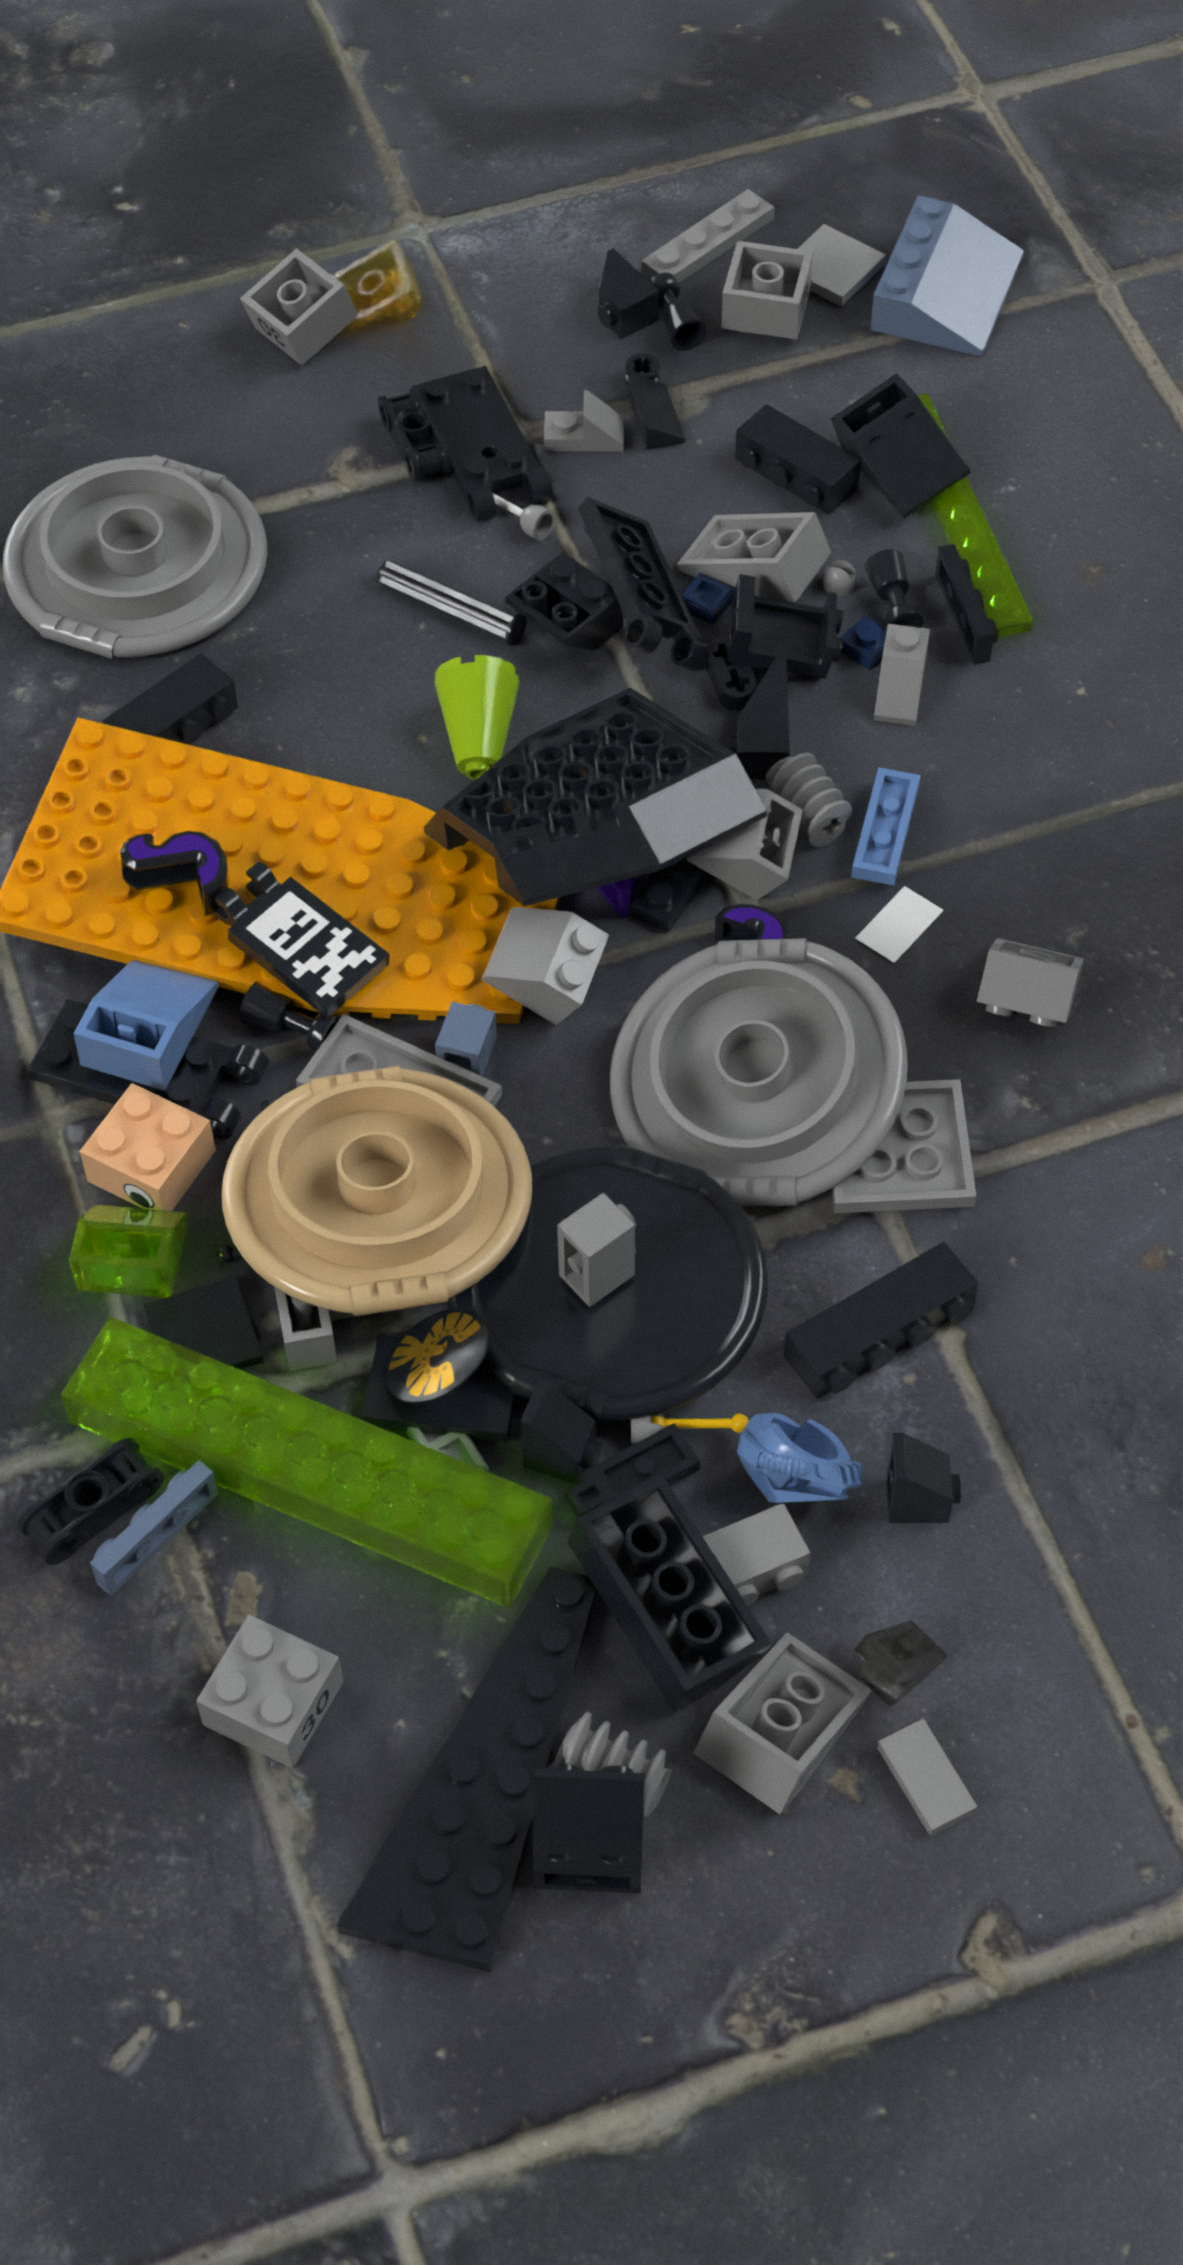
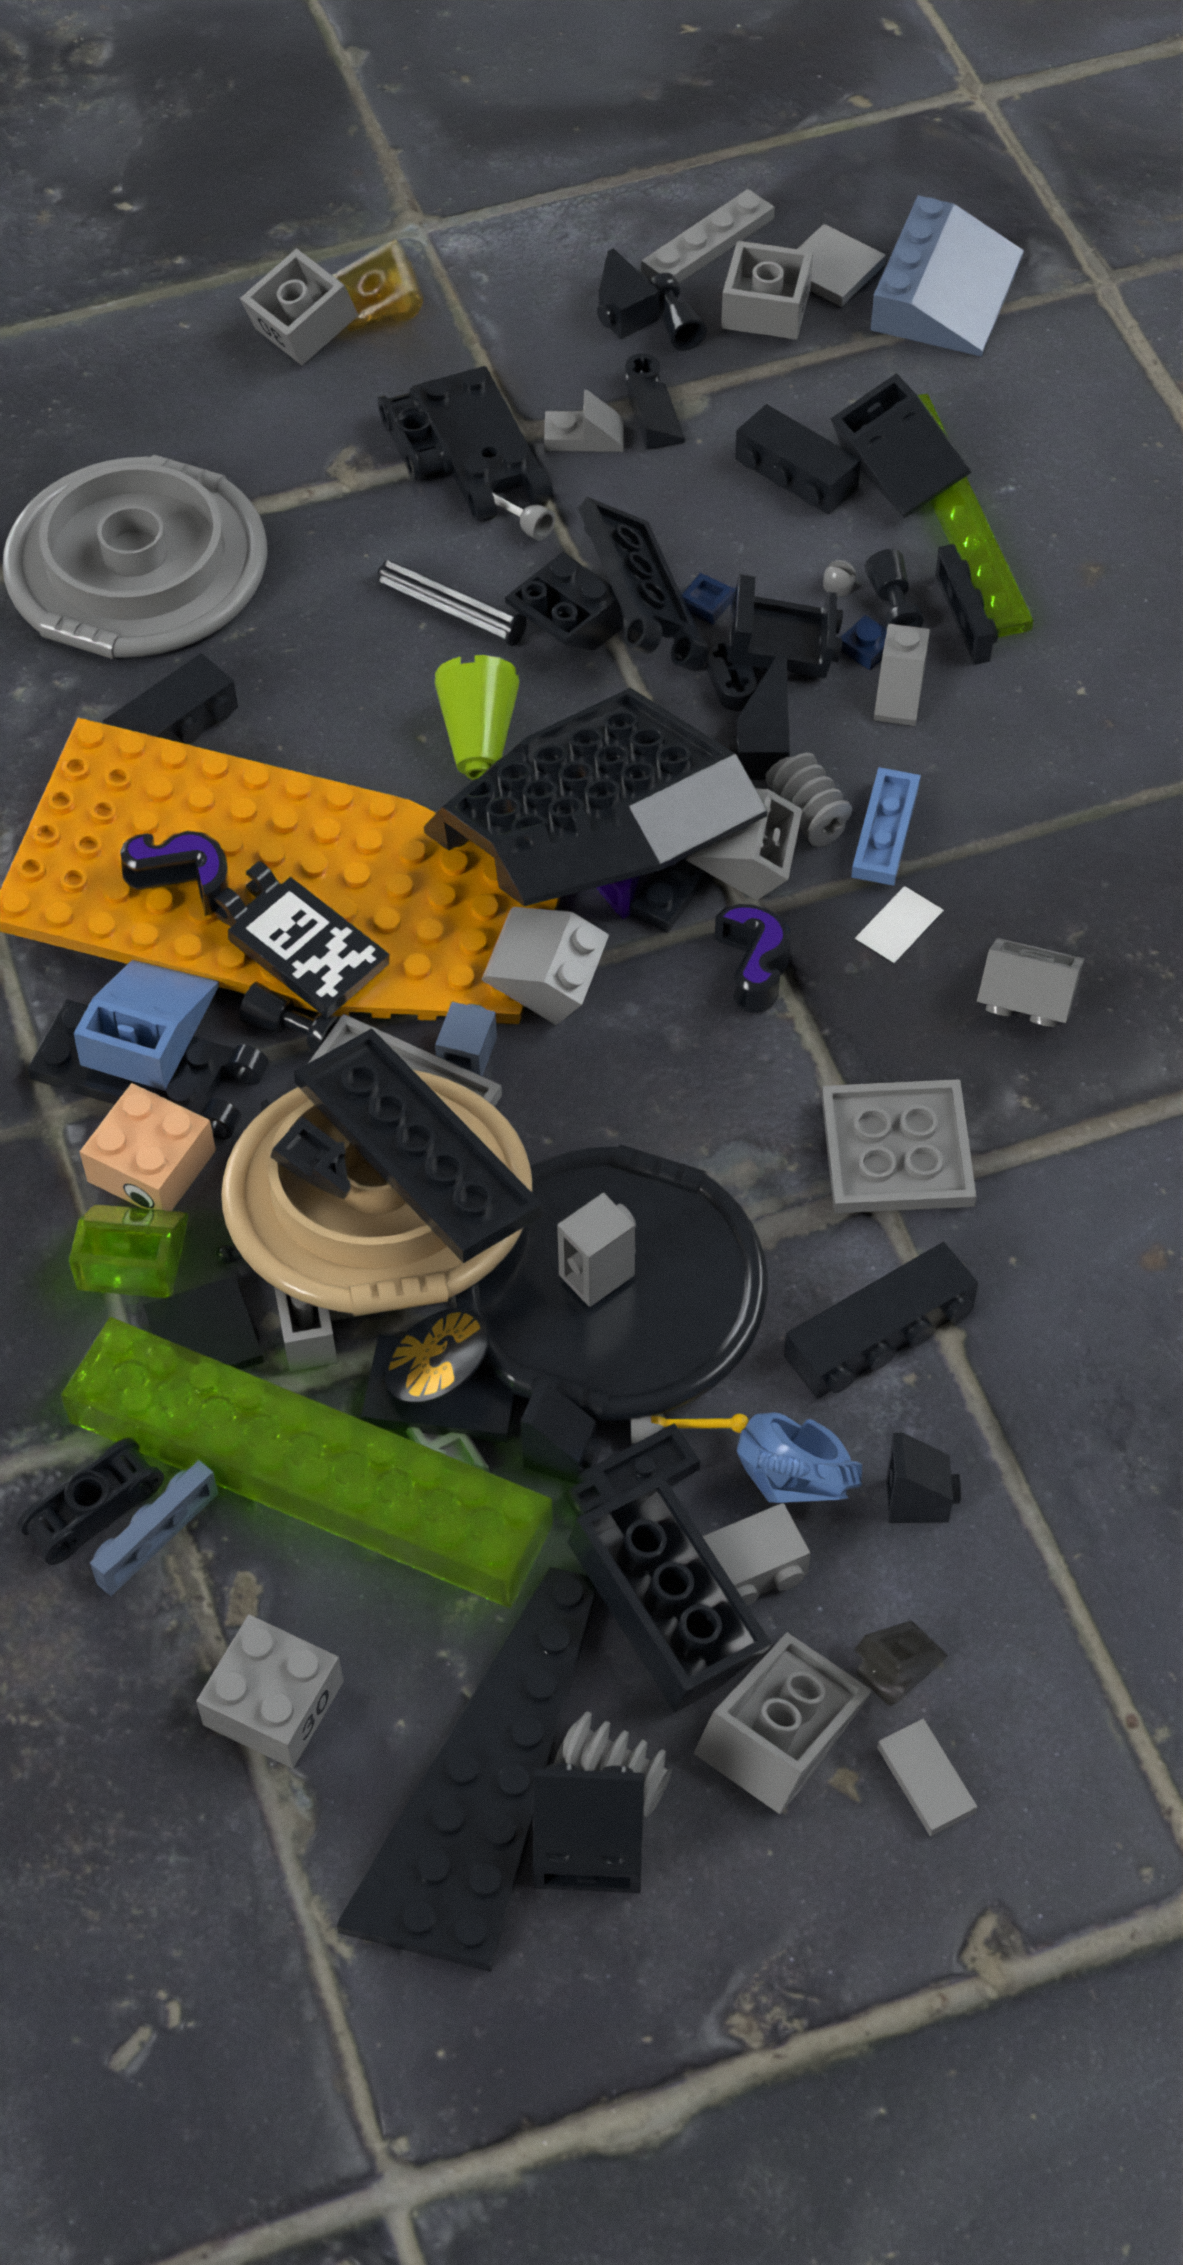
light grey piece [610,938,908,1207] -> none
light grey slope [677,512,832,603] -> none
none -> black slope [270,1116,351,1199]
none -> black plate [294,1028,543,1263]

